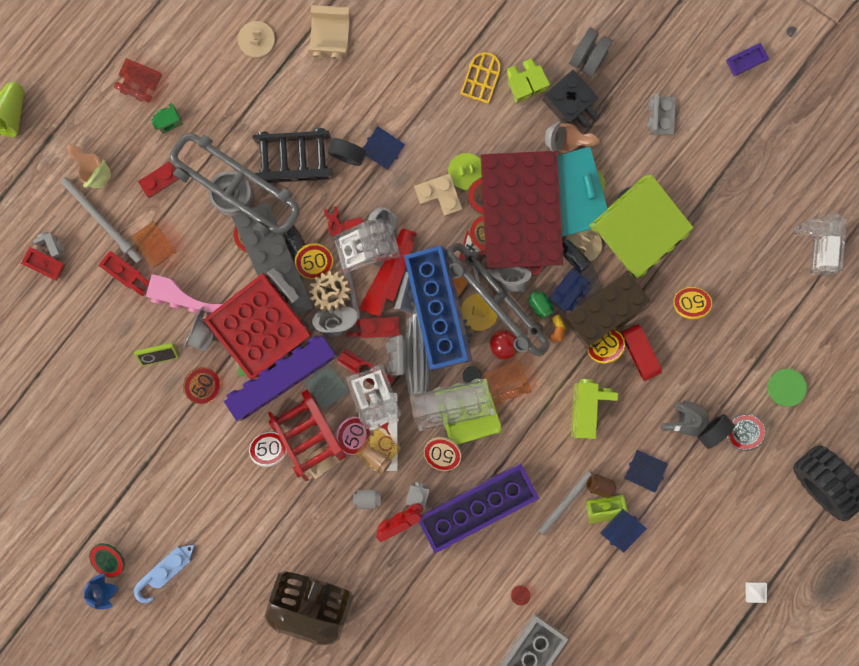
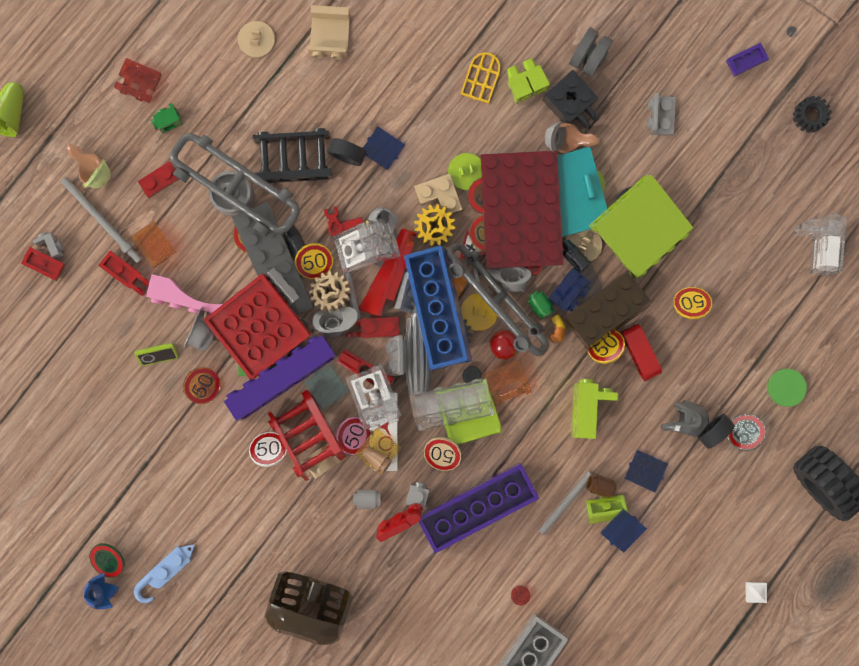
none -> yellow gear [414,204,456,246]
none -> black tyre [793,96,832,133]

